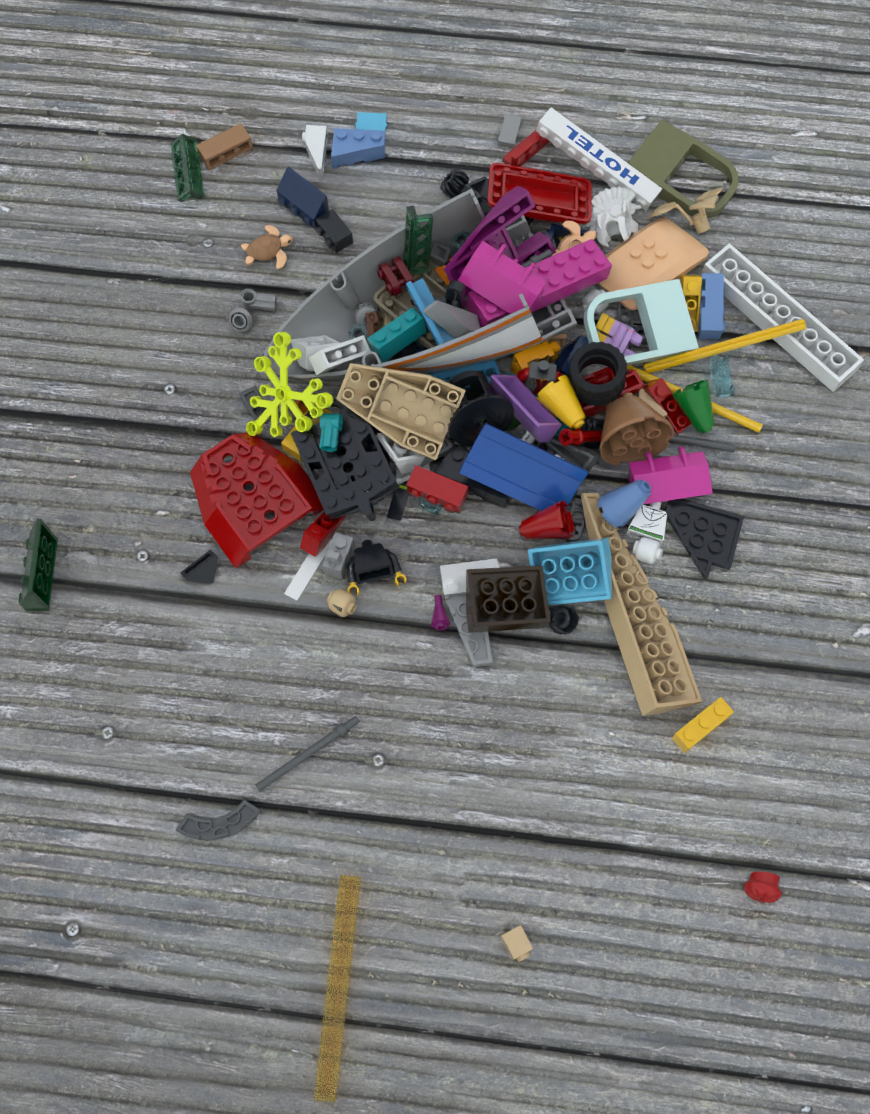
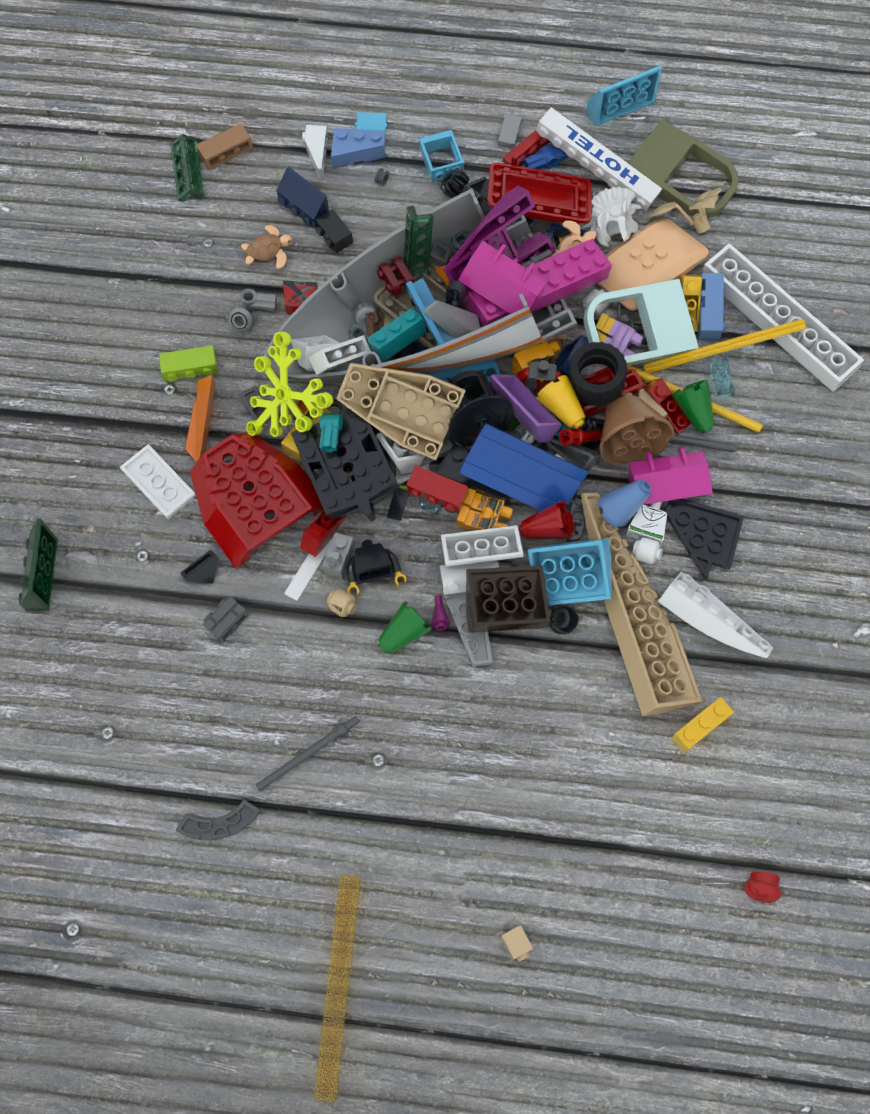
none -> white tile [120,444,196,520]
none -> lime brick [159,345,219,382]
none -> orange wedge [185,375,216,462]
none -> dark grey brick [203,596,249,643]
none -> torso [283,280,318,315]
none -> dark grey bush [374,168,389,186]
none -> green cone [378,600,432,654]
none -> medium azure window [419,130,464,182]
none -> white slope [441,525,523,567]
none -> light orange hips [457,488,513,531]
none -> blue piece [523,145,569,170]
none -> medium azure slope [586,65,662,127]
none -> white wedge [658,571,773,658]

